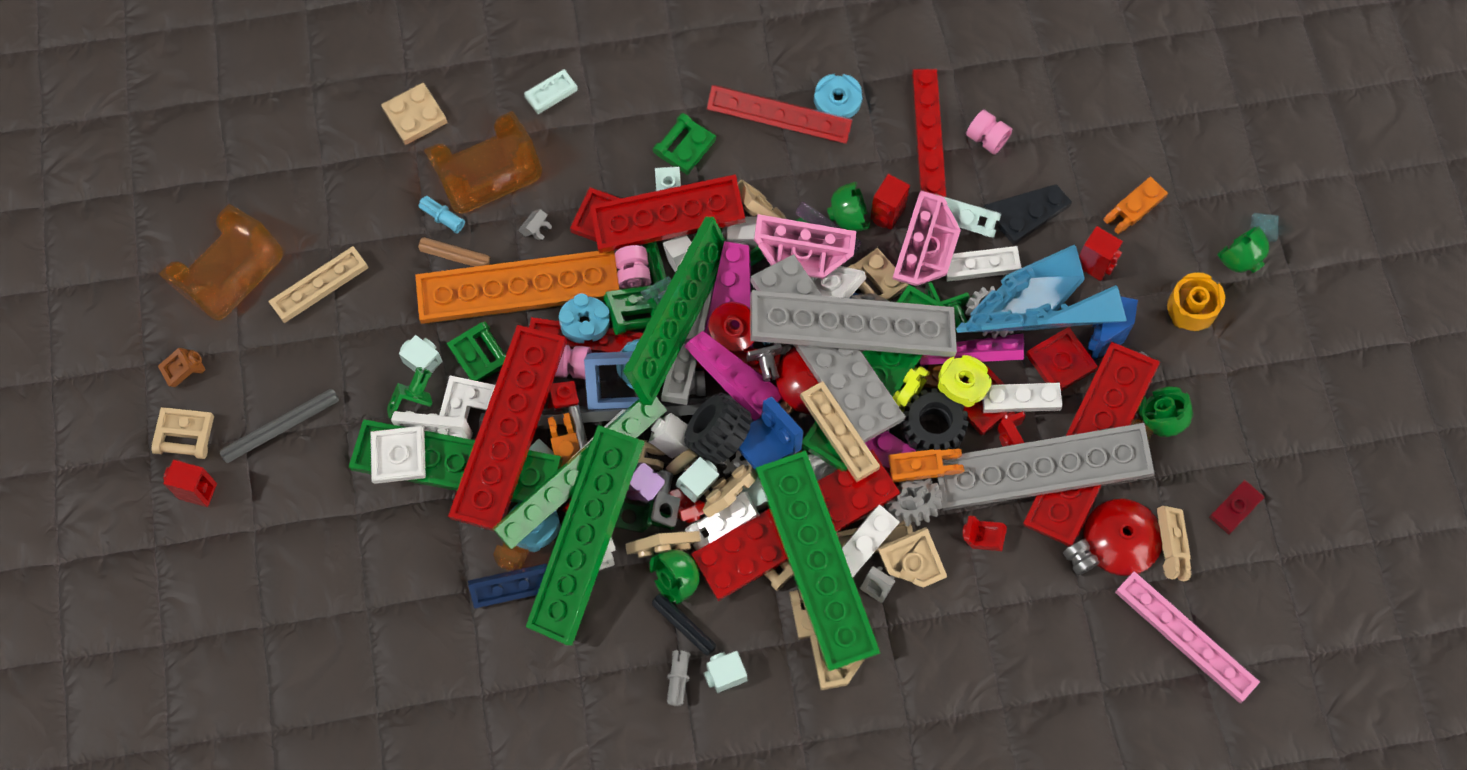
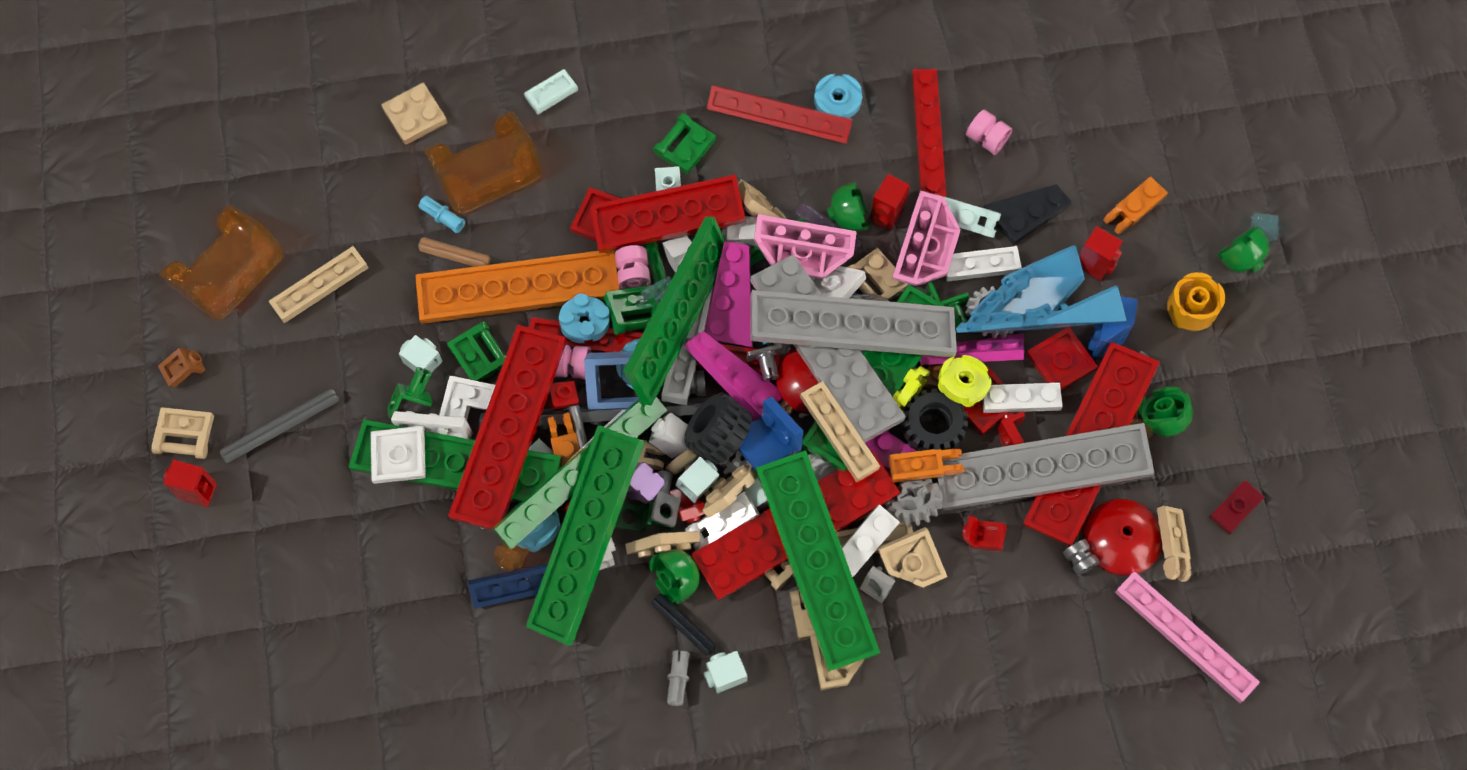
light grey tile [518,209,552,240] -> none
red dish [708,302,754,351] -> none

